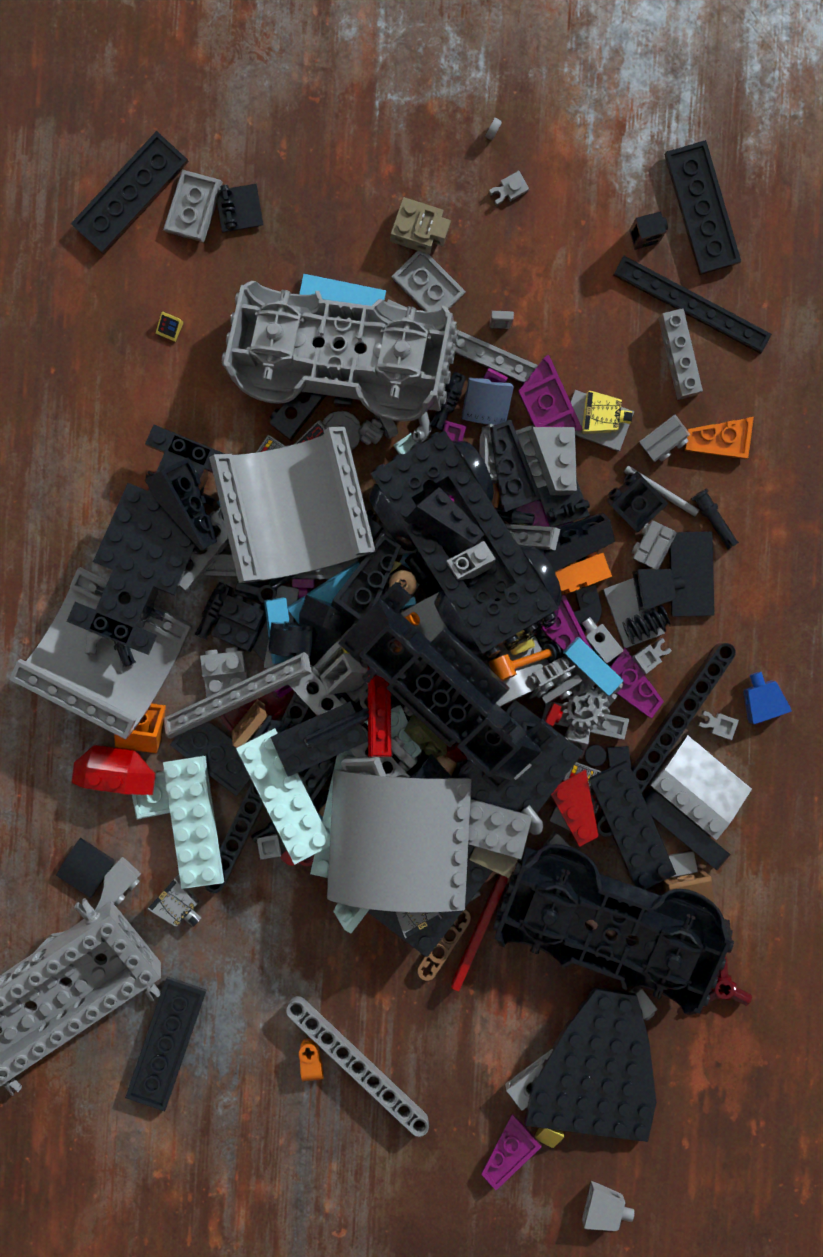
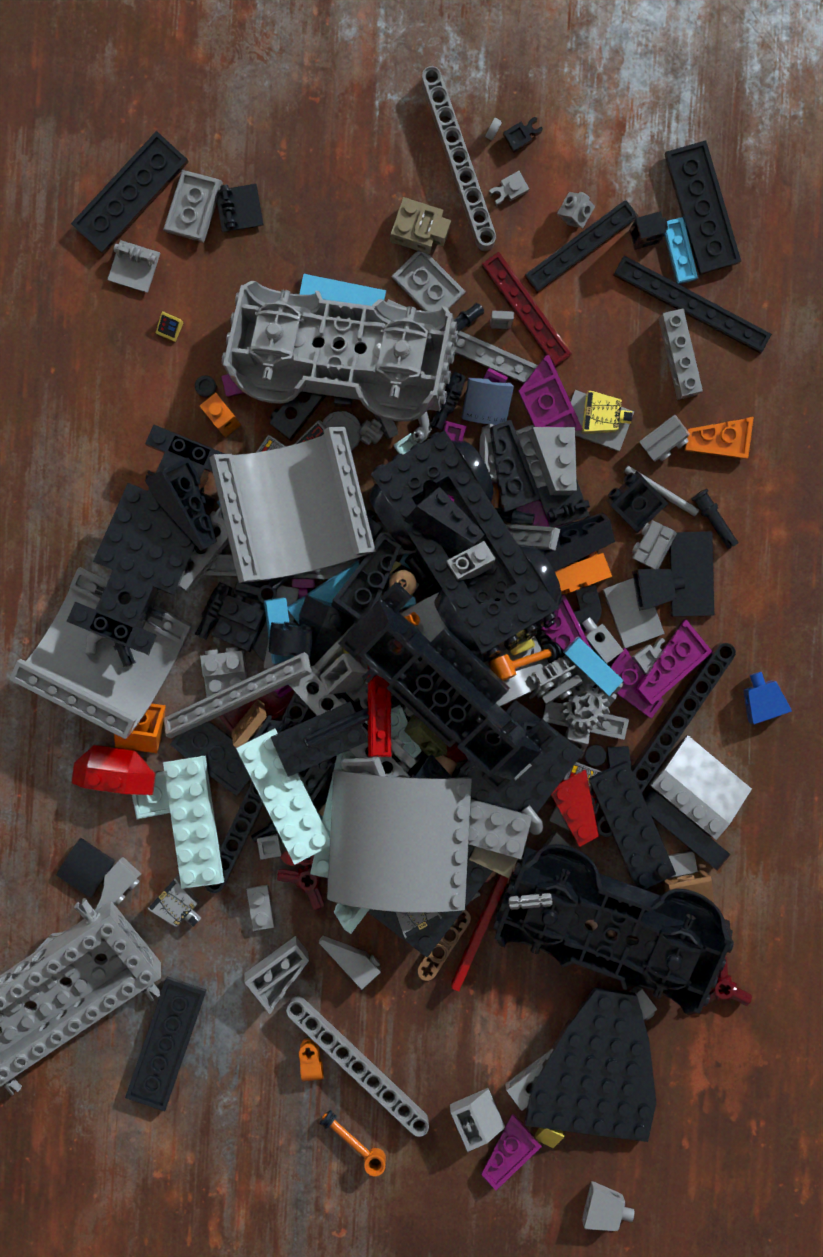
red plate [544,702,563,726] -> none
black piece [622,605,671,645] -> none
light grey plate [698,710,739,740] -> none
none -> light grey hinge [108,240,160,293]
none -> black tile [195,375,217,398]
none -> orange torso [200,393,242,438]
none -> magenta tile [222,374,244,397]
none -> light grey wedge [244,936,309,1014]
none -> light grey plate [246,885,275,931]
none -> dark red bush [277,865,325,910]
none -> light grey slope [319,936,381,990]
none -> orange piece [319,1110,386,1176]
none -> light grey beam [422,66,496,251]
none -> light grey slope [450,1088,505,1152]
none -> black axle [454,303,484,332]
none -> dark red tile [481,252,572,367]
none -> black plate [503,117,543,153]
none -> light grey axle [509,893,552,910]
none -> black tile [525,199,638,293]
none -> light grey brick [557,192,595,228]
none -> magenta wing [636,620,713,706]
none -> medium azure tile [664,217,698,284]

